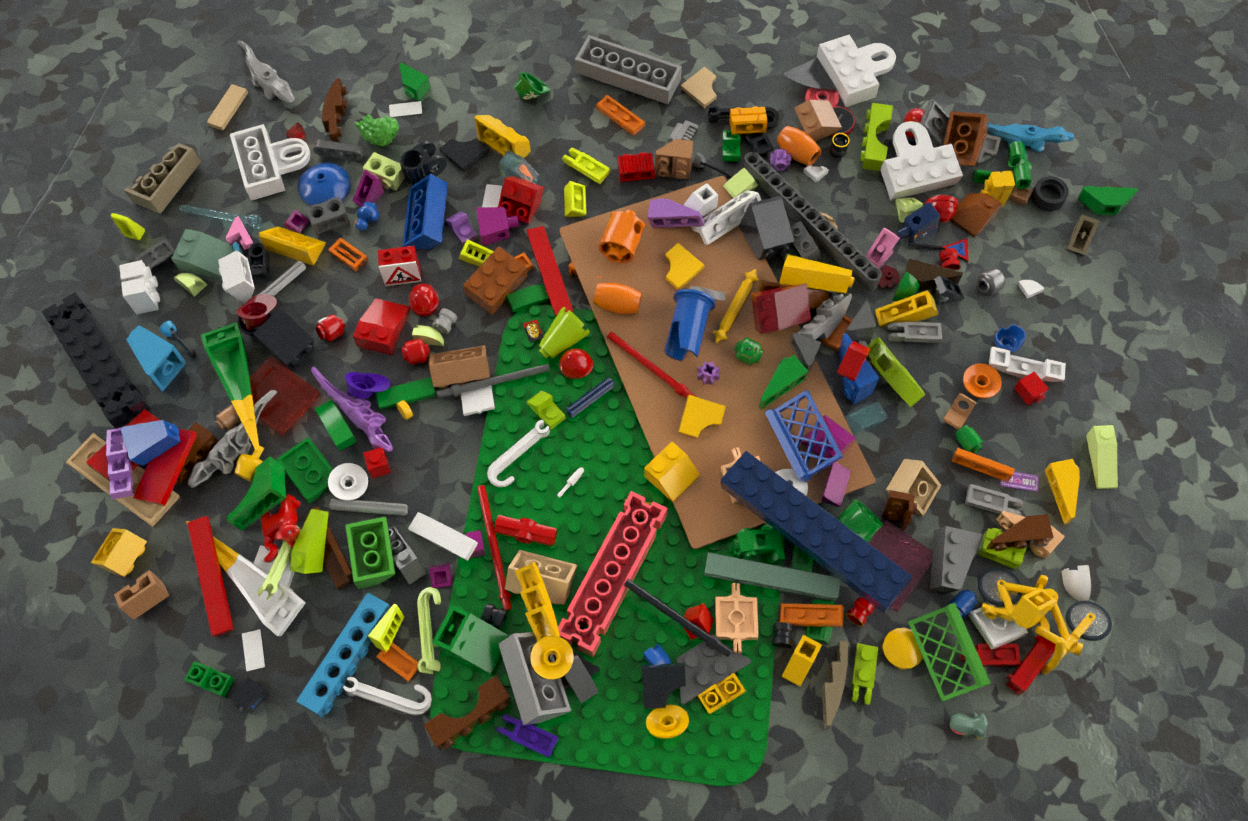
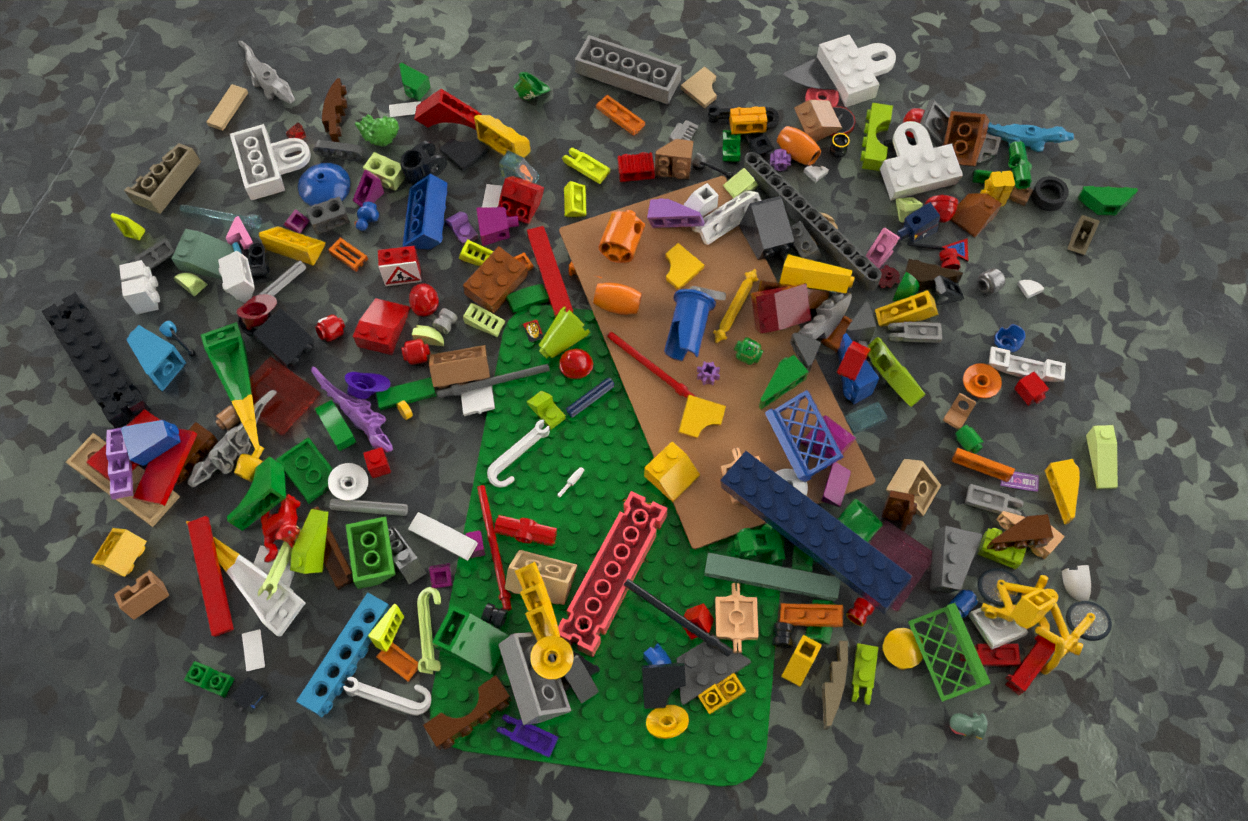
none -> red arch [414,89,482,130]
none -> yellowish green slope [463,303,506,337]

